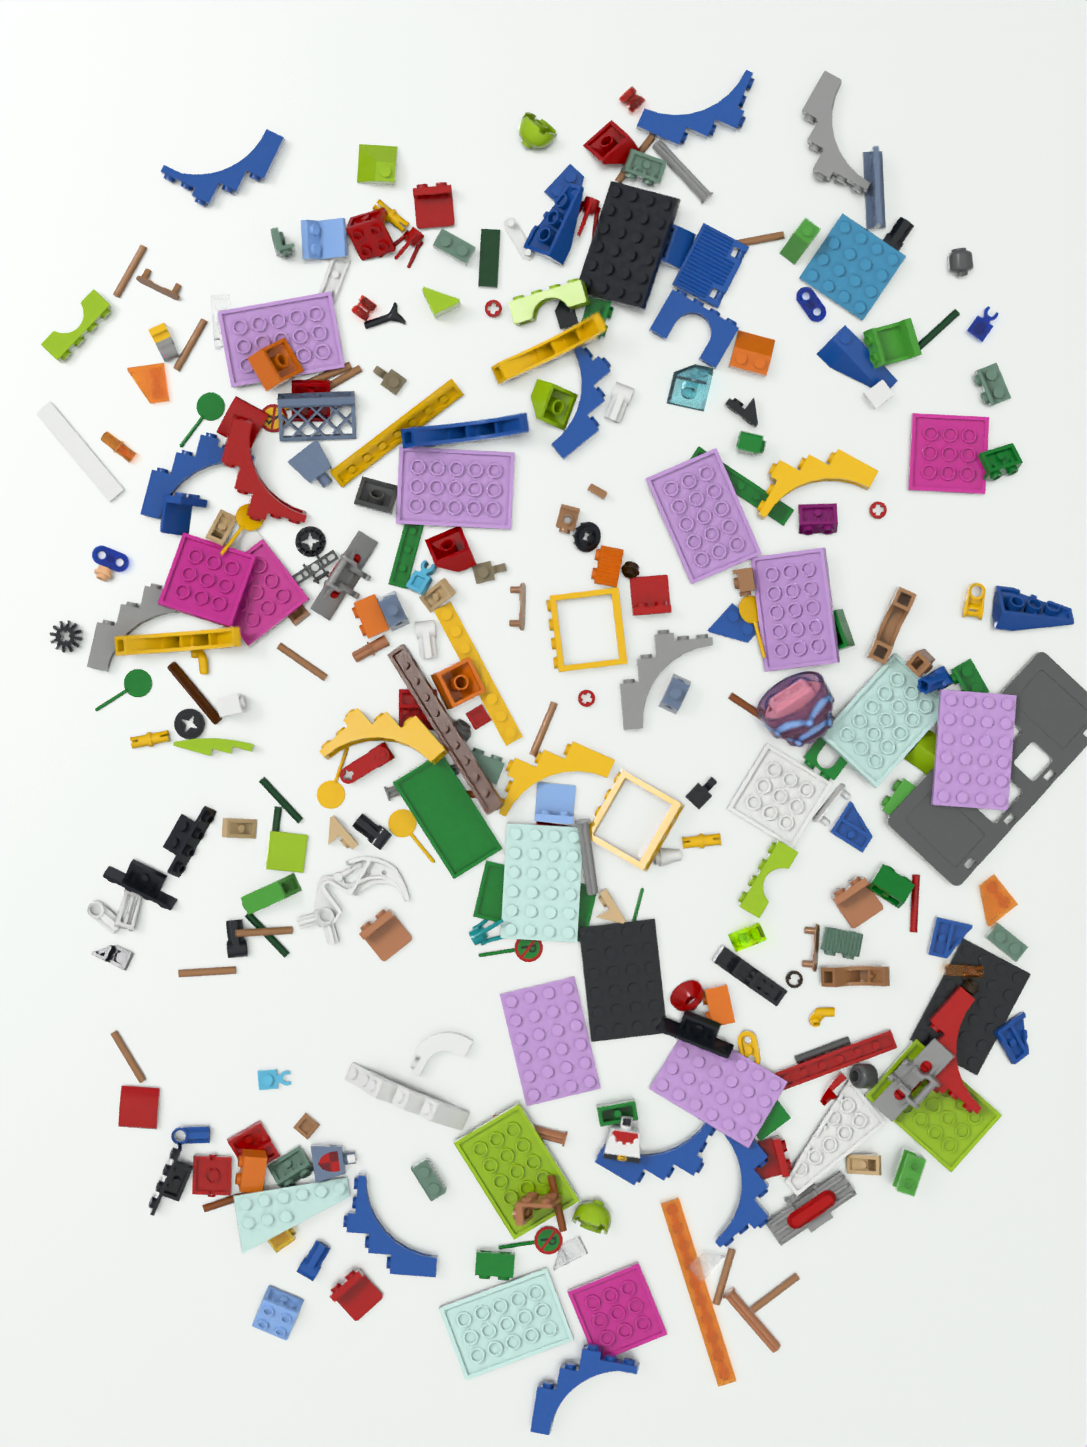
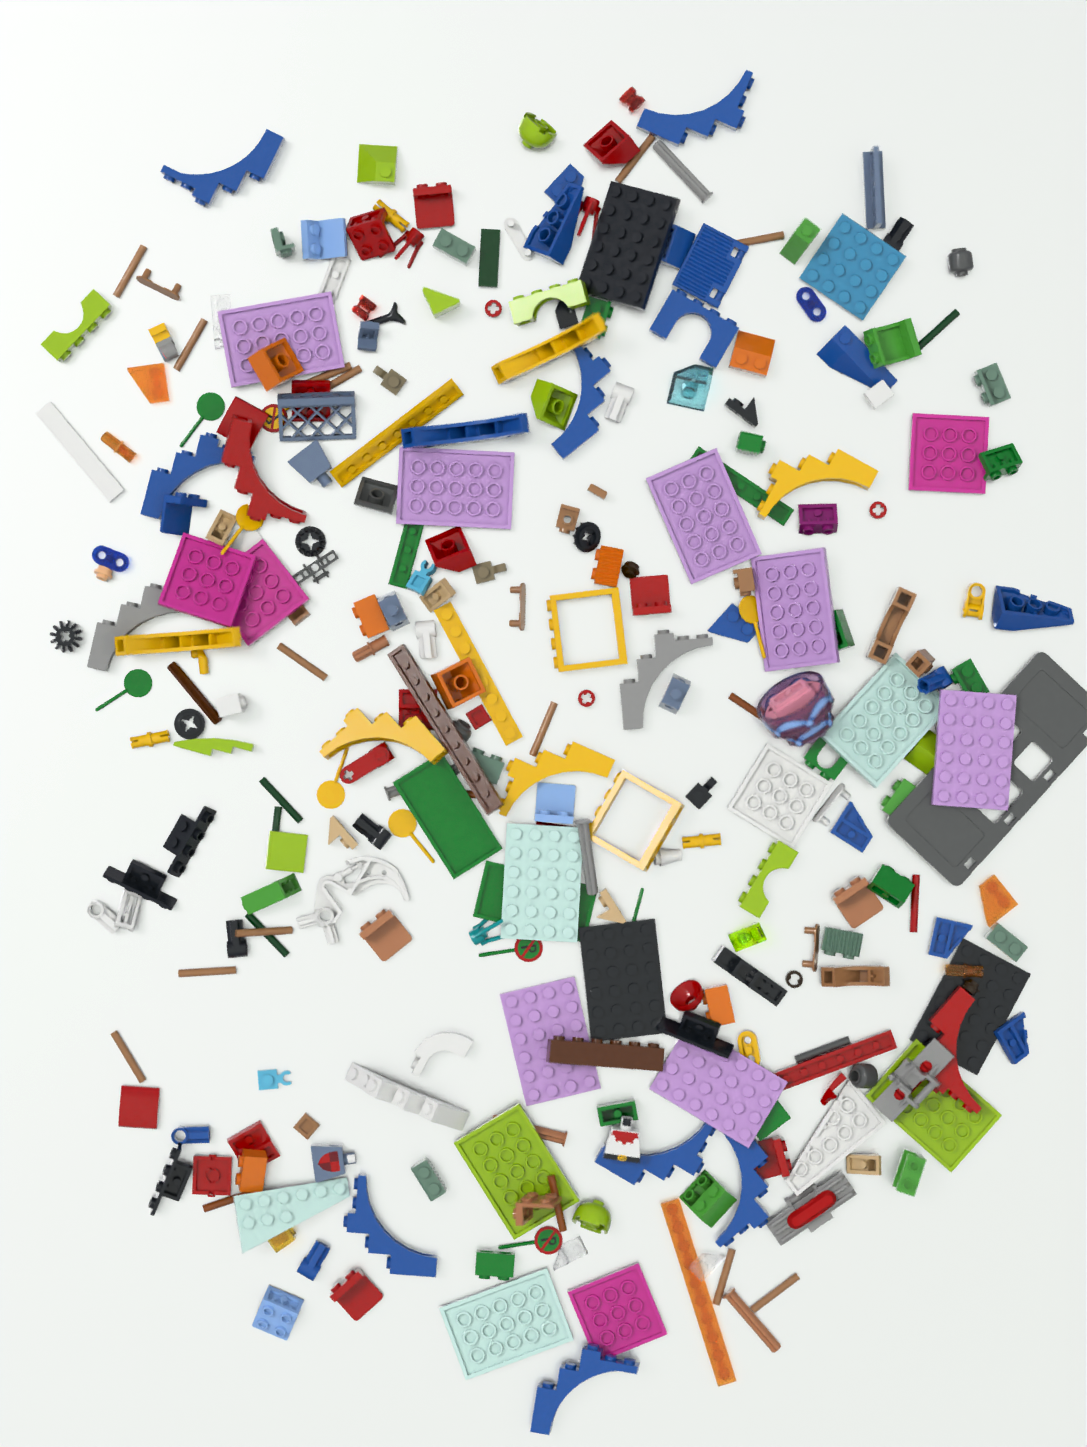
slope [91,945,134,971] -> none
tan slope [222,818,257,839] -> none
sand green bracket [267,1146,314,1188] -> none
light grey piece [310,531,378,621] -> none
sand green bracket [621,149,667,186] -> none
light grey arch [802,71,871,193] -> none
yellow arm [809,1007,835,1027] -> none
clear blue plate [966,306,999,342] -> none
none -> sand blue bracket [357,321,379,351]
none -> reddish brown brick [546,1036,664,1071]
none -> bright green slope [679,1170,737,1228]

